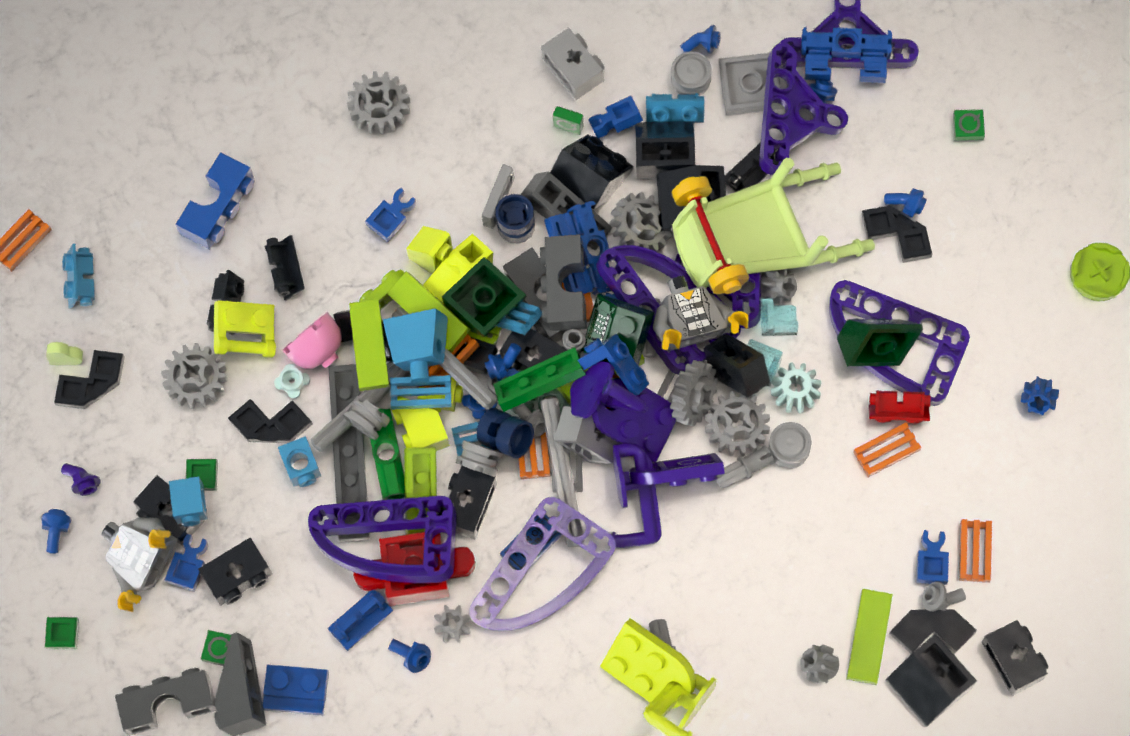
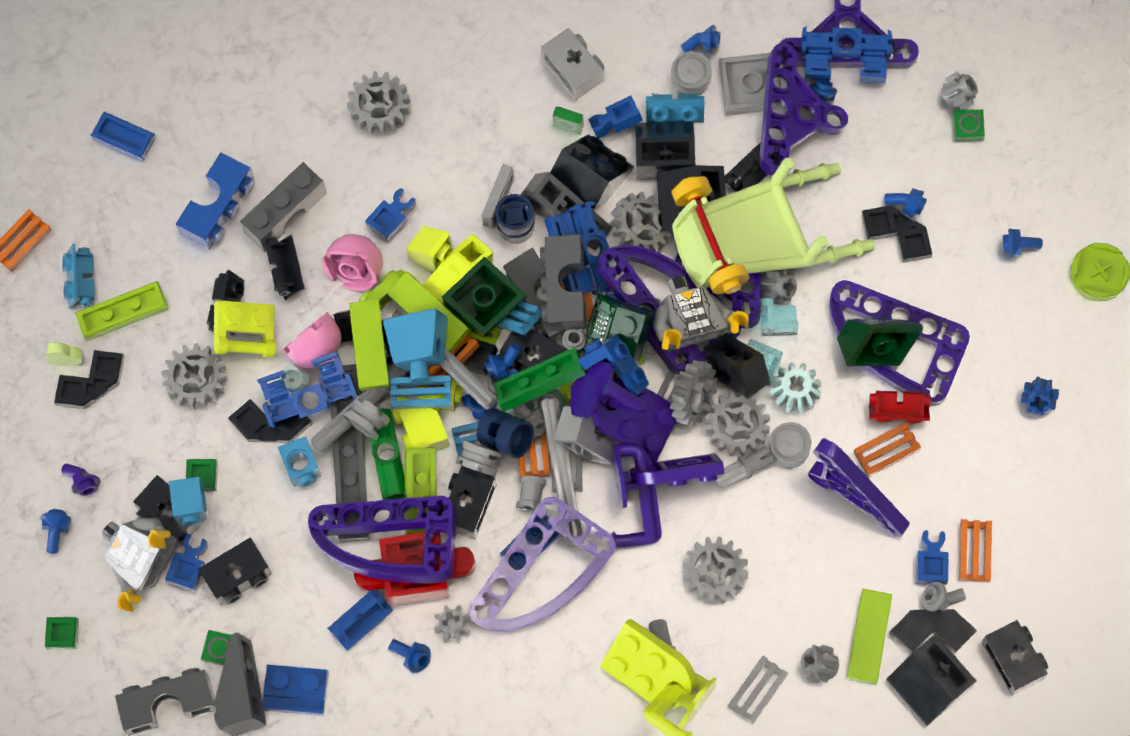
none -> lime tile [75,280,169,342]
none -> blue tile [90,111,156,162]
none -> dark grey arch [240,162,327,252]
none -> blue piece [257,351,358,428]
none -> bright pink cylinder [322,234,383,292]
none -> light grey bush [516,476,546,512]
none -> light grey gear [682,536,749,604]
none -> light grey tile [728,655,788,724]
none -> dark purple beam [807,438,910,537]
none -> light grey gear [941,72,978,110]
none -> blue plate [1003,228,1043,258]

